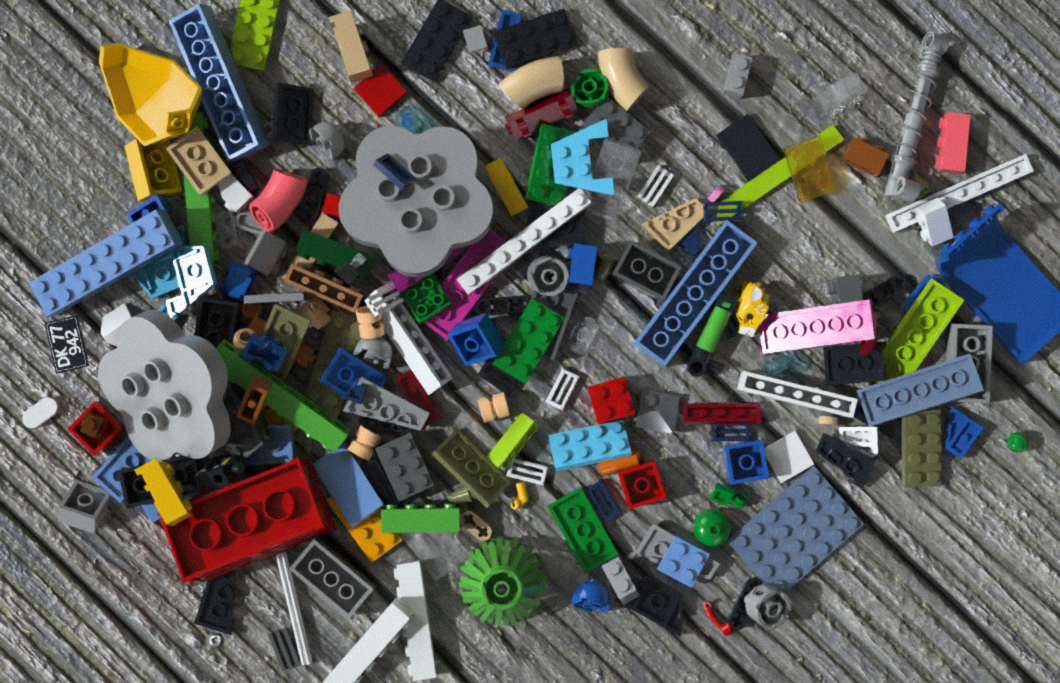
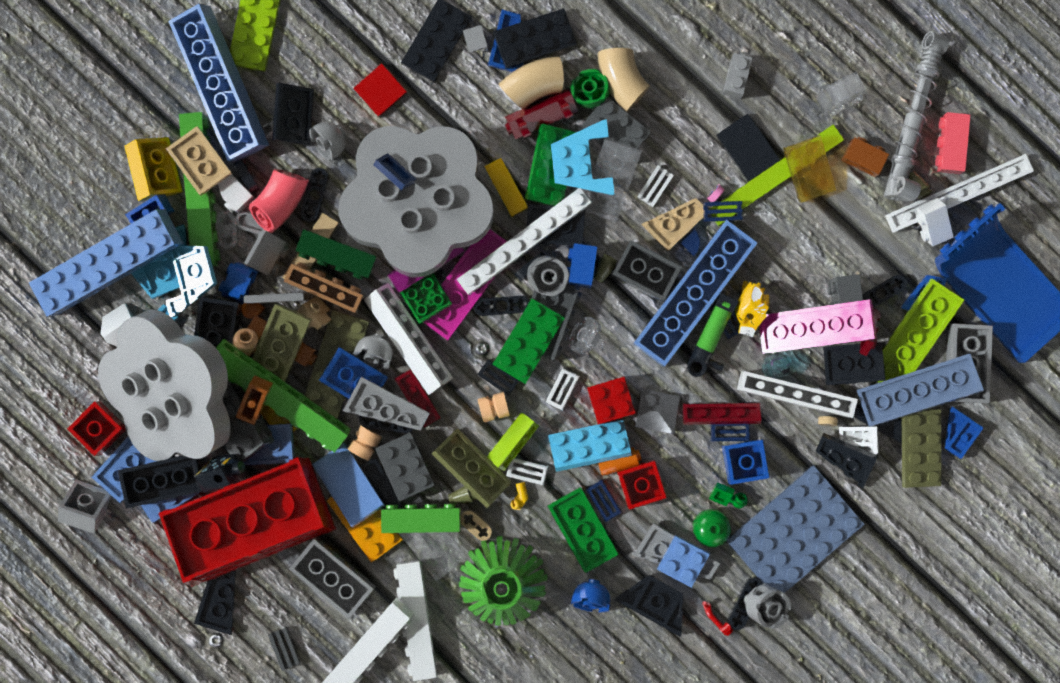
white tile [22,397,59,428] -> none
black sticker [44,315,88,374] -> none
reddish brown brick [80,412,109,438] -> none
yellow panel [99,43,202,146] -> none
yellow wedge [134,458,193,526] -> none
blue cylinder [241,333,287,372] -> none
white axle [276,552,312,665] -> none
red brick [322,193,341,218] -> none
tan wedge [329,10,374,83] -> none
pearl dark grey piece [334,253,367,285] -> none
dark blue tile [343,384,368,404] -> none
light nougat wheel [356,305,385,339] -> none
white tile [365,285,404,317] -> none
clear light blue brick [395,106,421,134] -> none
blue brick [447,313,505,366] -> none
light grey brick [602,557,640,605] -> none
white tile [764,431,814,483] -> none
green piece [1007,432,1029,453] -> none

